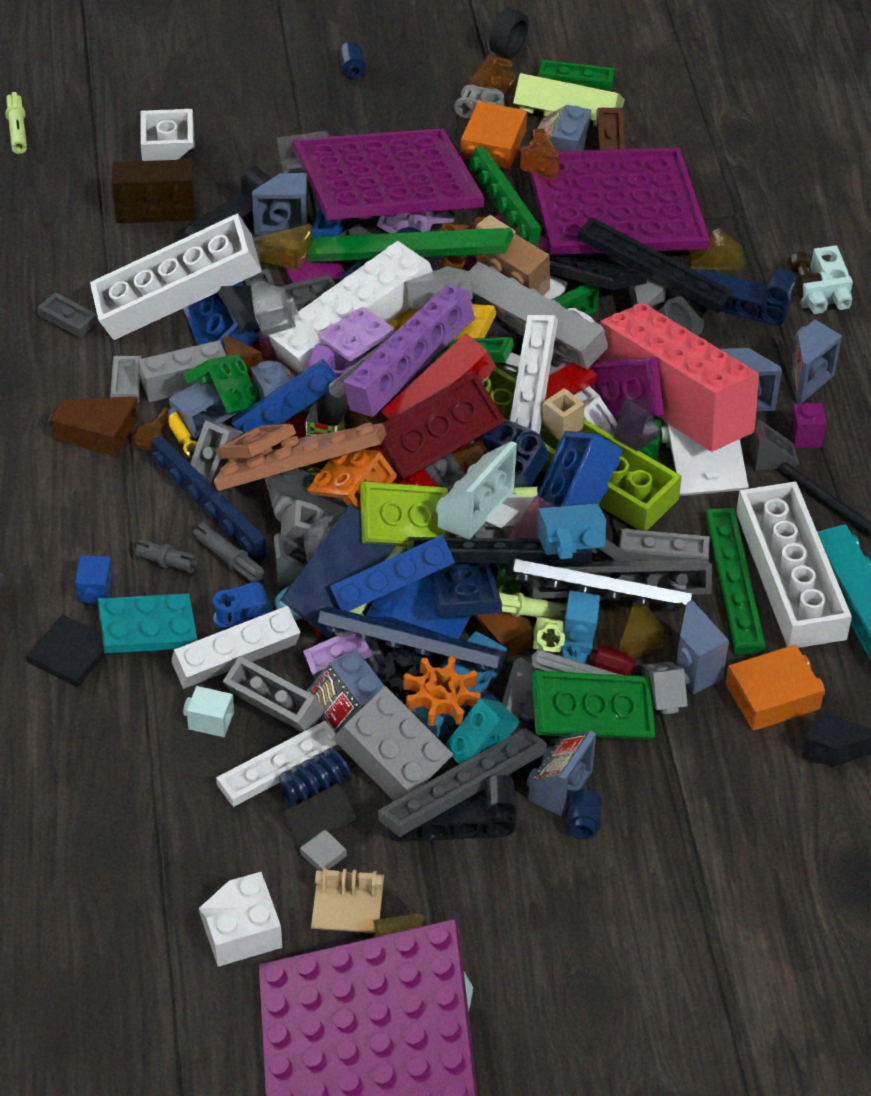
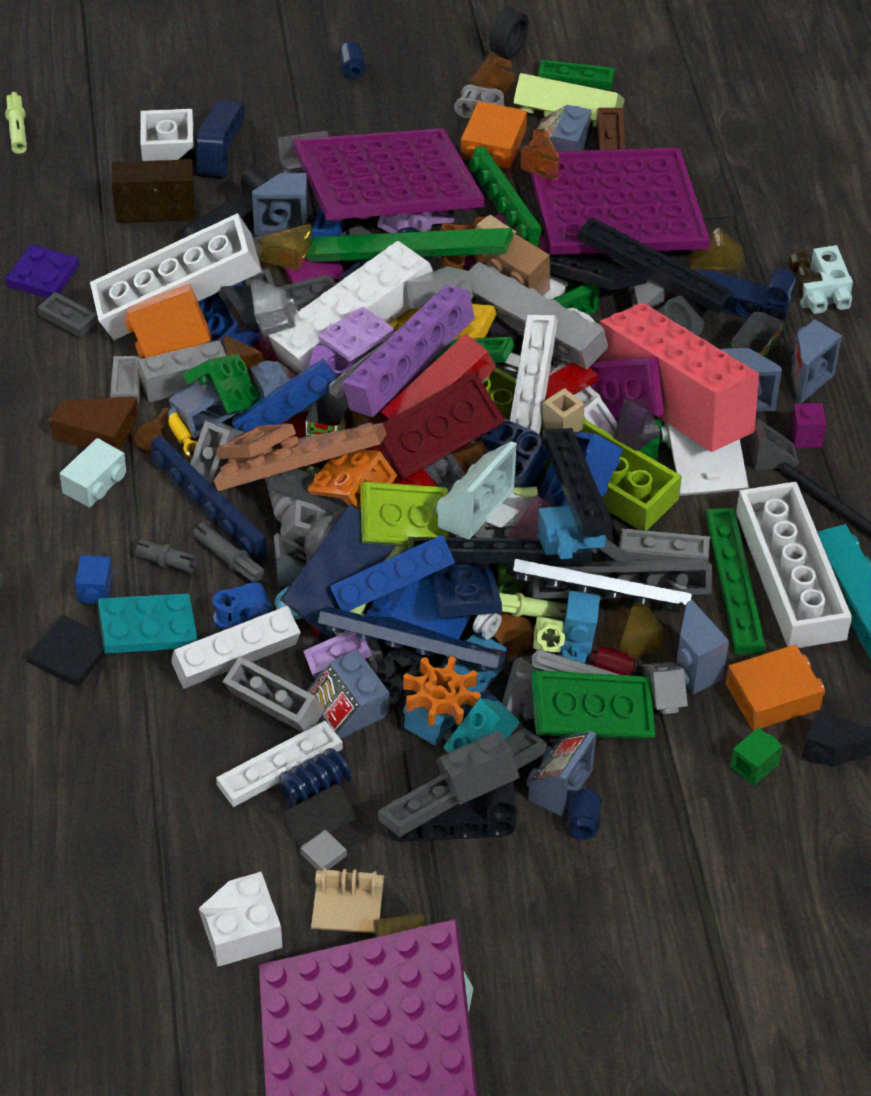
light aqua brick [183,686,234,737] -> none
light grey brick [332,686,453,800] -> none
none -> dark purple plate [5,244,80,298]
none -> light aqua brick [59,438,127,508]
none -> orange brick [124,283,211,358]
none -> dark blue beam [197,99,245,178]
none -> dark grey slope [435,731,520,805]
none -> white bush [473,613,502,639]
none -> black plate [543,428,613,537]
none -> green brick [730,727,783,786]
none -> dark grey piece [731,312,784,358]

